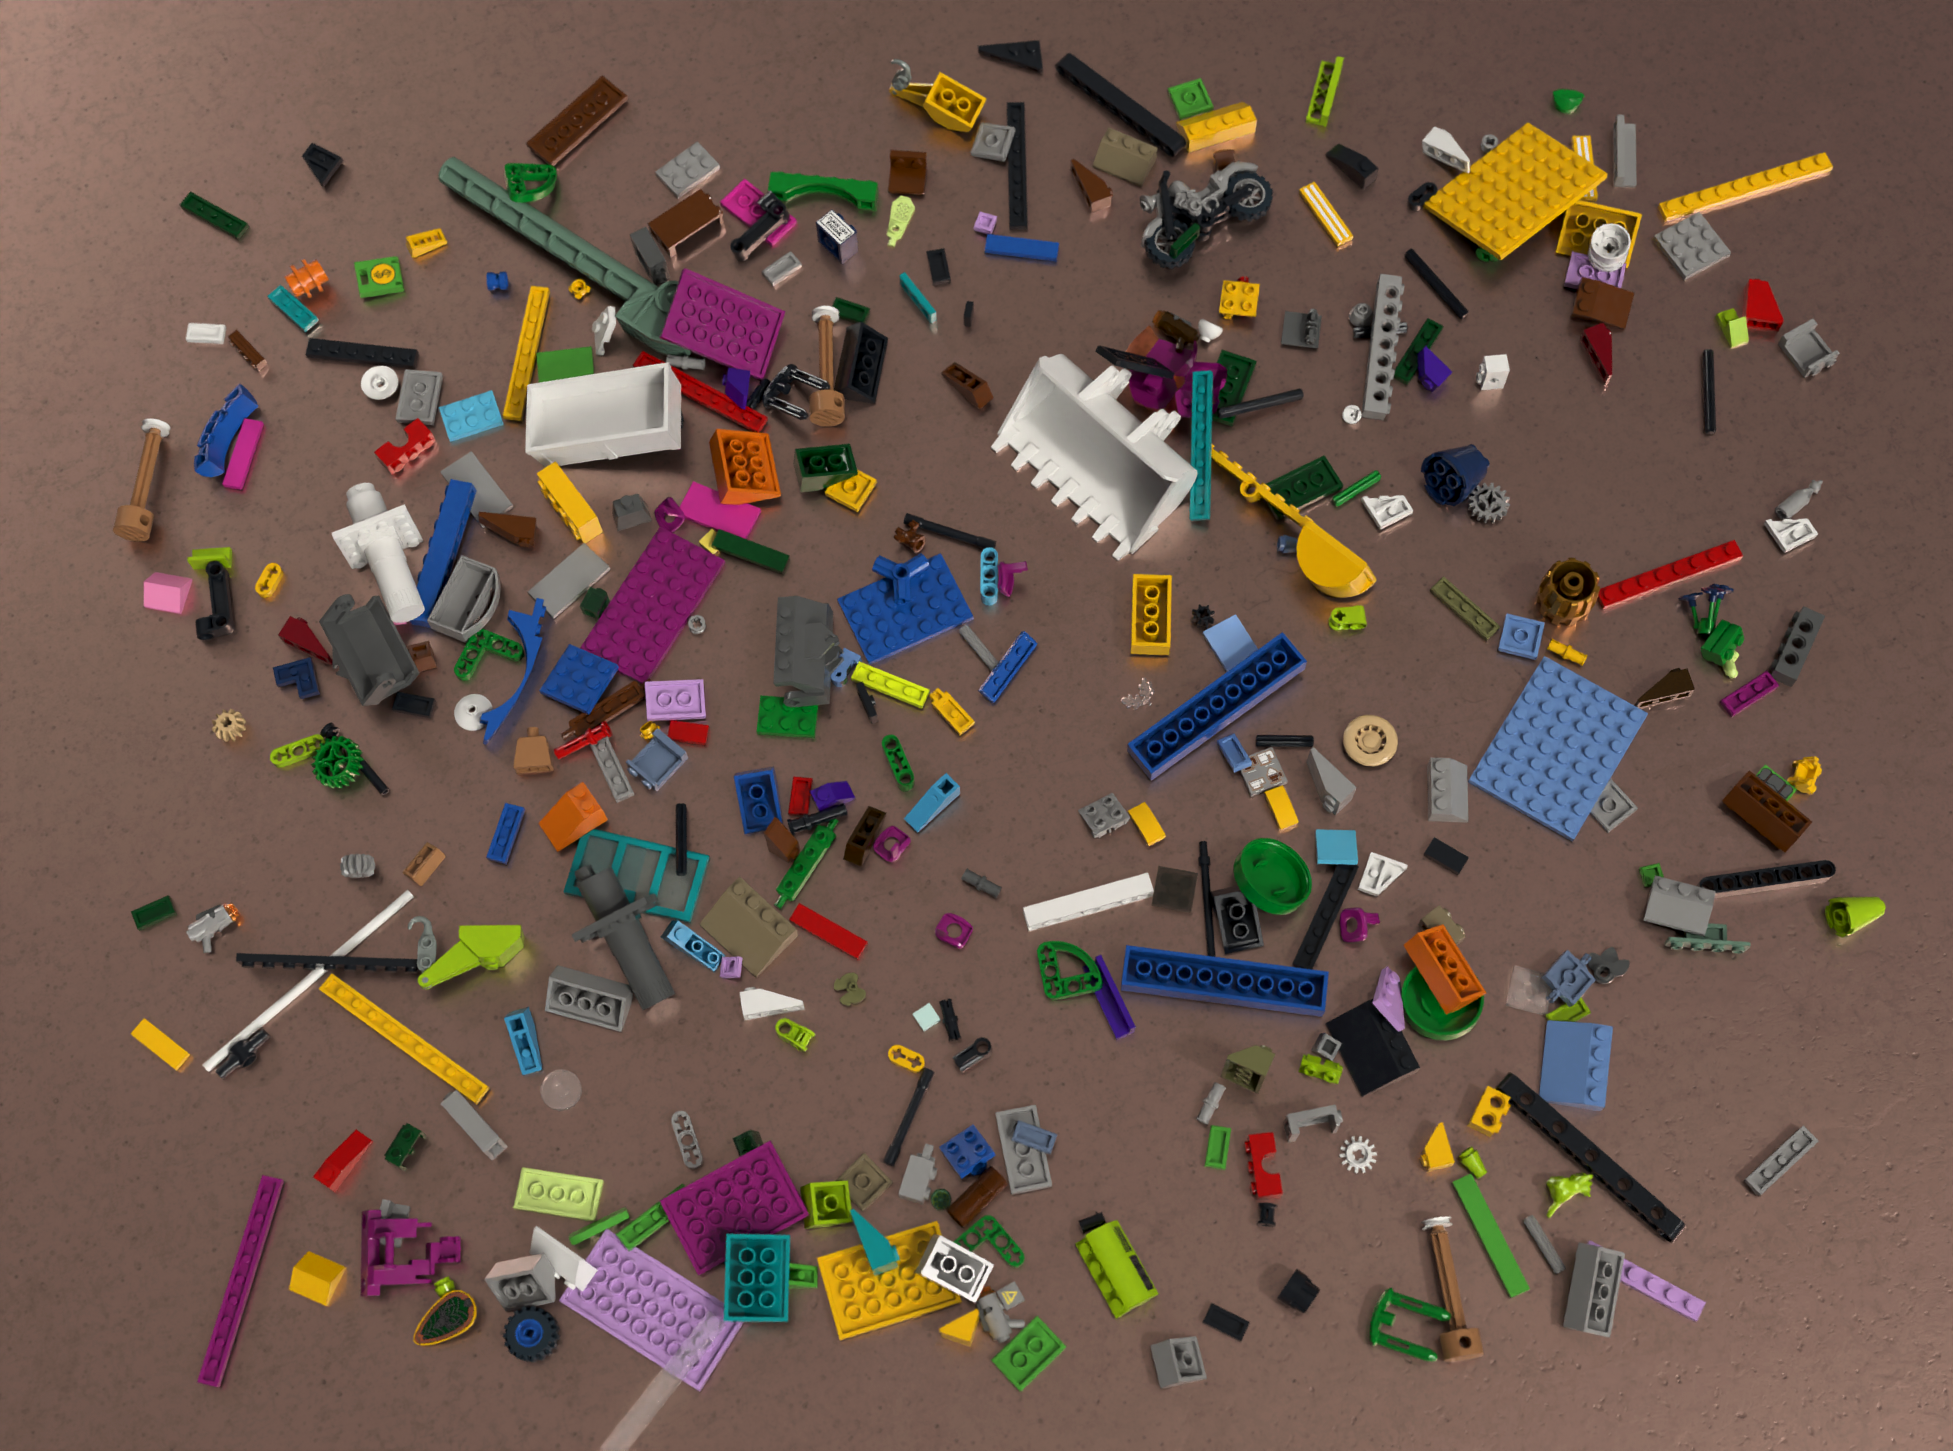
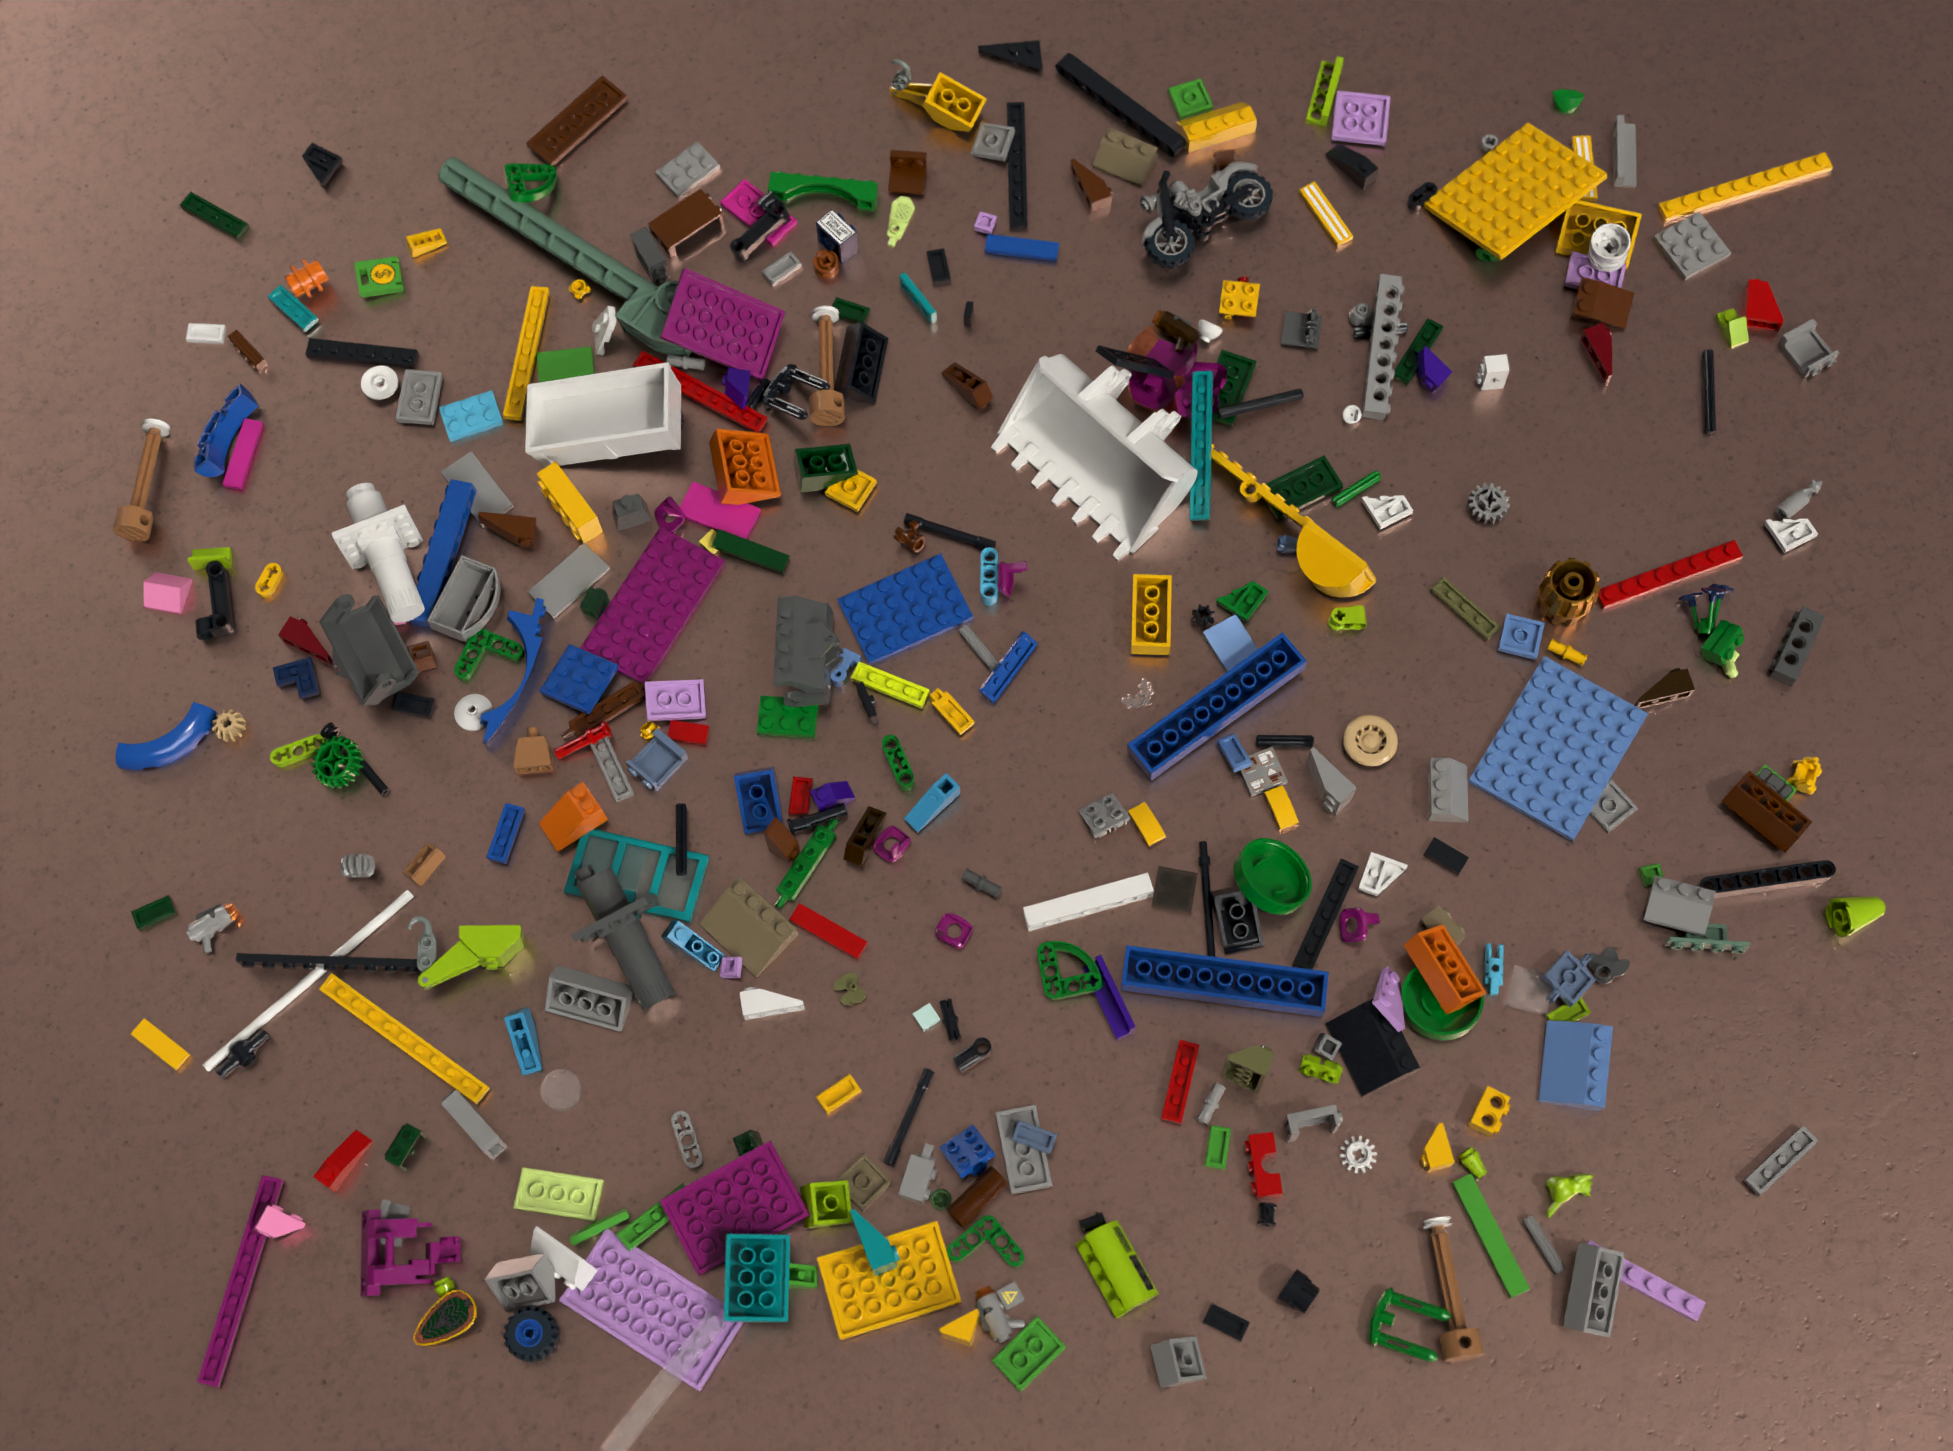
yellow slope [289,1251,346,1306] -> none
red arch [374,418,436,475] -> none
blue wheel [487,272,508,290] -> none
light grey bush [688,615,706,634] -> none
lime piece [775,1018,816,1052] -> none
blue piece [872,553,930,605] -> none
yellow beam [888,1045,925,1073] -> none
light grey slope [914,1234,994,1303] -> none
dark green tile [1169,222,1200,259] -> none
medium azure tile [1315,829,1358,865] -> none
black axle [1405,249,1469,319] -> none
dark blue cone [1421,444,1490,507] -> none
white slope [1422,126,1470,173] -> none
black beam [1495,1072,1686,1243] -> none
magenta tile [1719,671,1779,717] -> none
none -> blue brick [115,702,218,770]
none -> bright pink slope [253,1204,305,1239]
none -> dark orange wheel [813,249,839,279]
none -> yellow tile [816,1074,862,1114]
none -> red plate [1161,1040,1200,1125]
none -> green wing [1216,581,1269,623]
none -> lavender plate [1331,91,1390,146]
none -> medium azure hinge [1485,943,1504,996]

